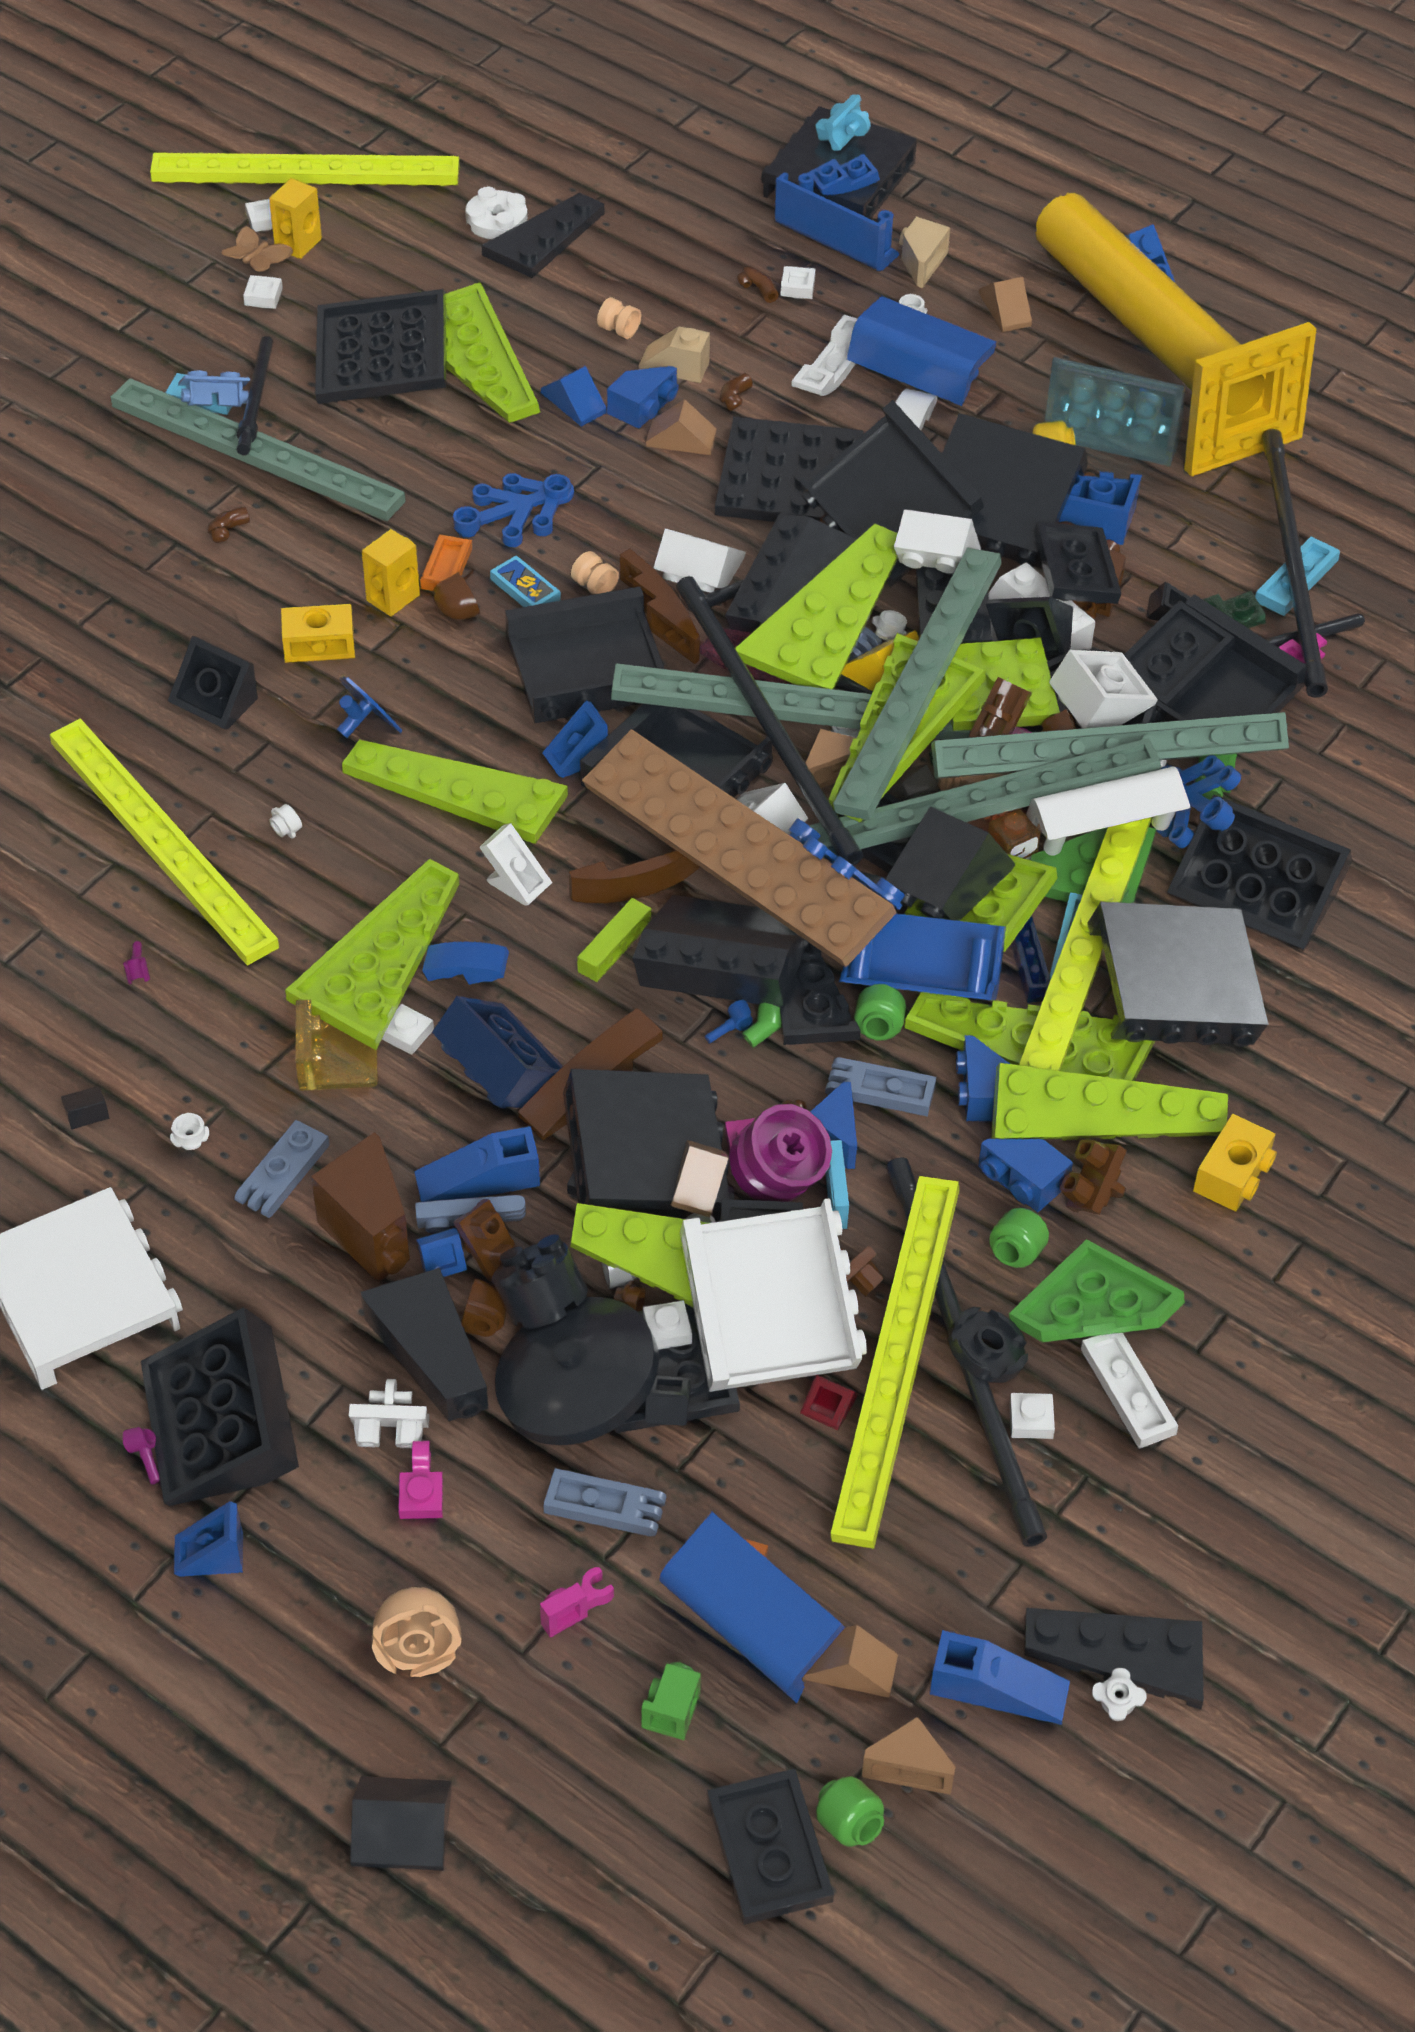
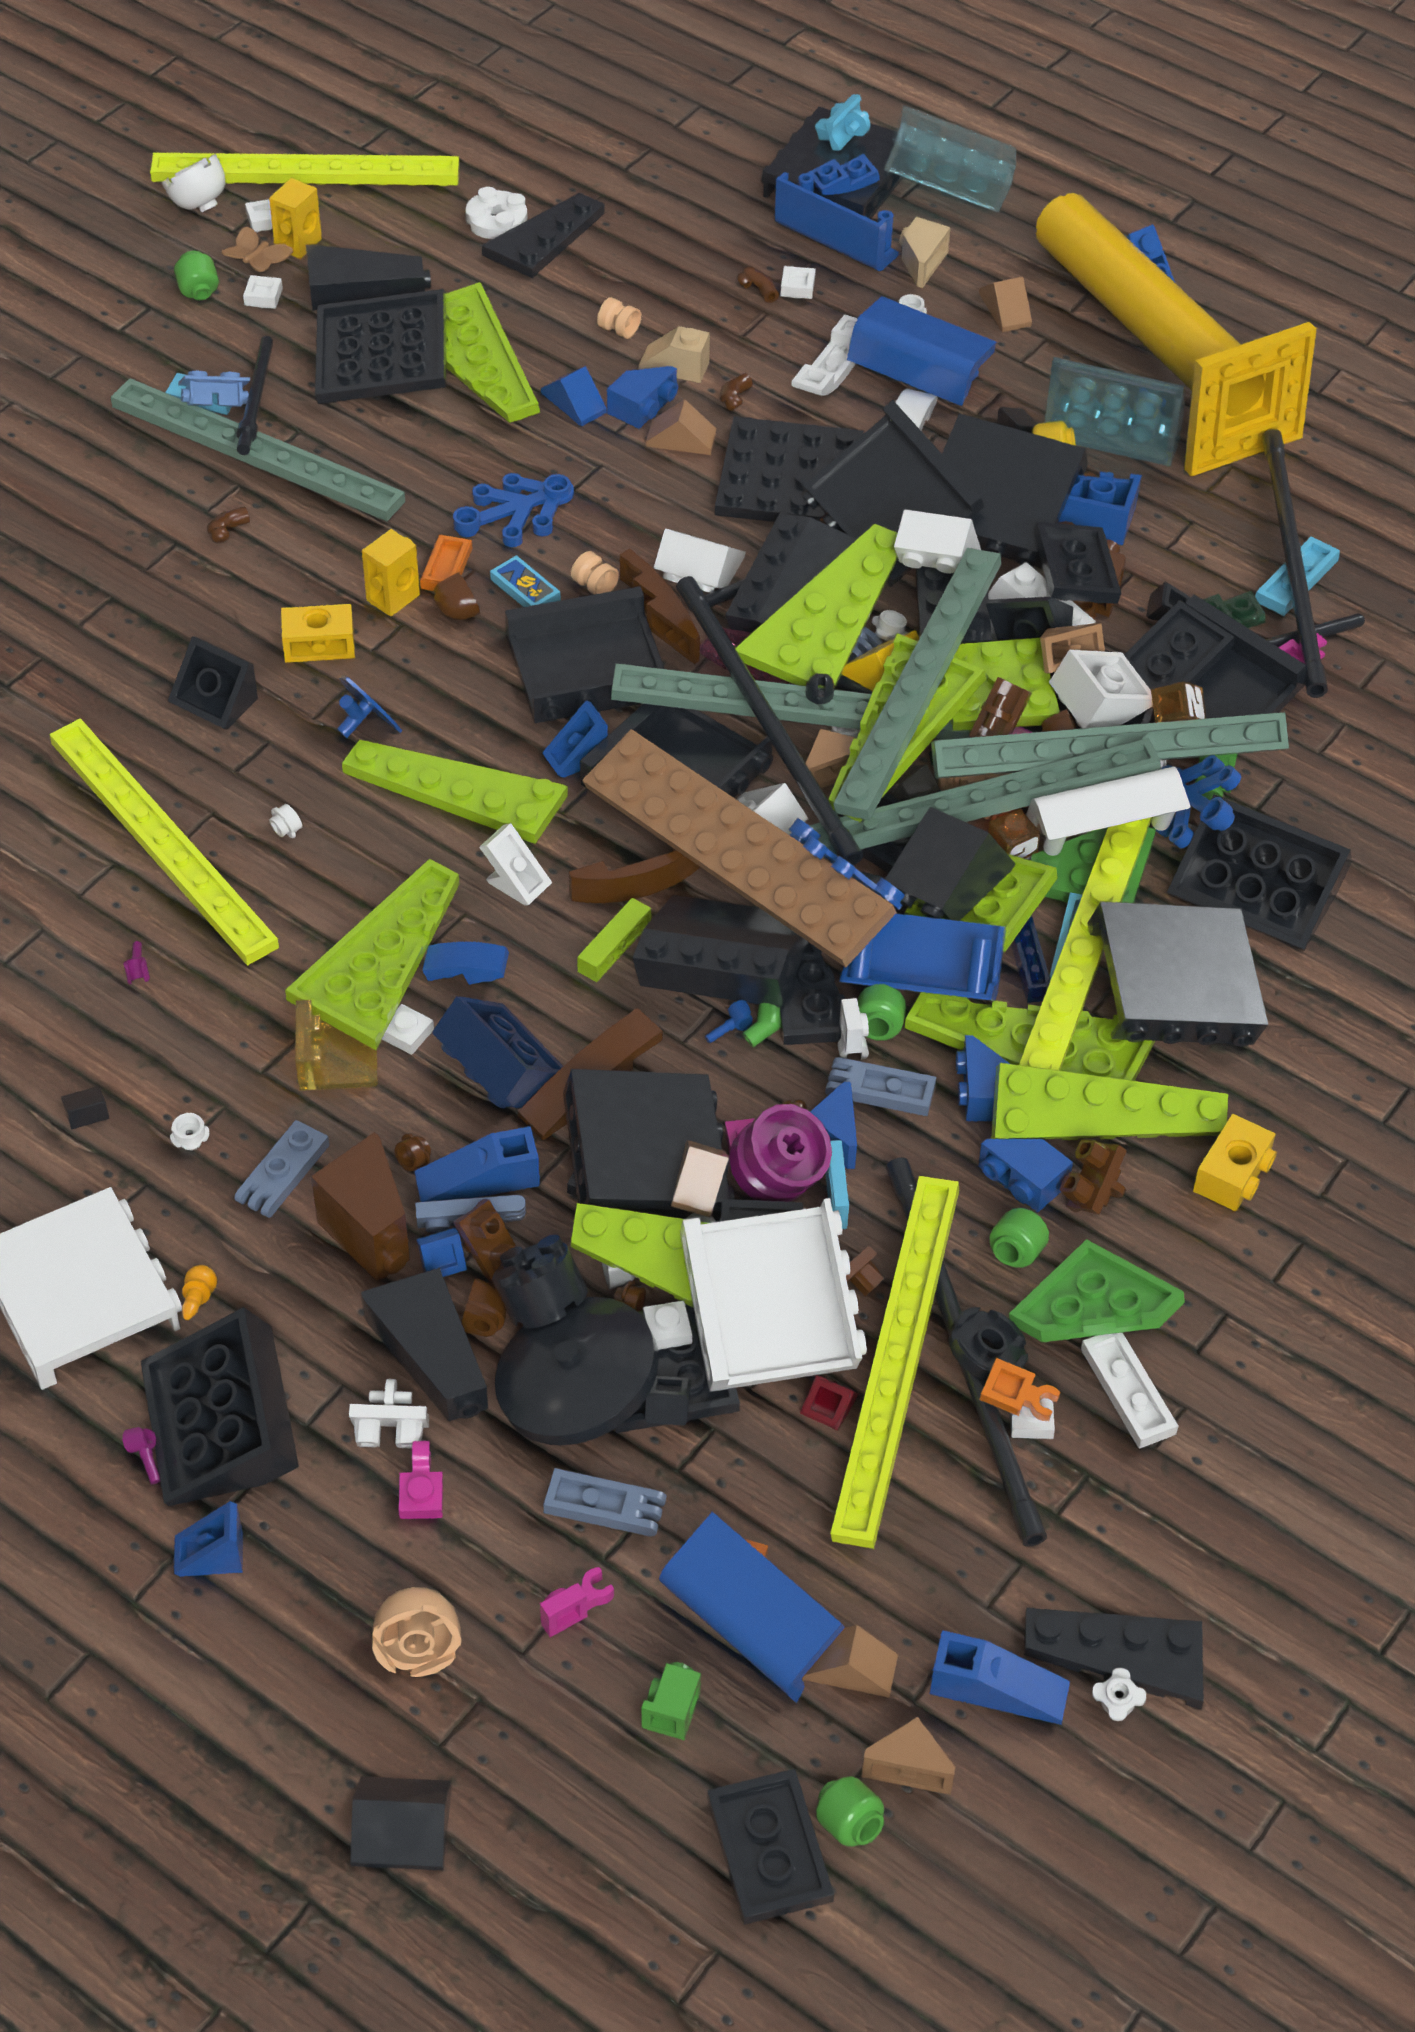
none -> white cylinder [161,154,225,212]
none -> bright green head [174,251,219,300]
none -> light orange bar [182,1265,217,1320]
none -> black slope [306,245,431,311]
none -> reddish brown plate [394,1133,431,1171]
none -> black hinge [805,673,835,704]
none -> white plate [838,998,869,1059]
none -> clear light blue slope [884,105,1016,212]
none -> orange plate [980,1358,1061,1421]
none -> black slope [997,407,1038,433]
none -> medium nougat slope [1040,623,1105,673]
none -> clear orange brick [1151,681,1207,723]

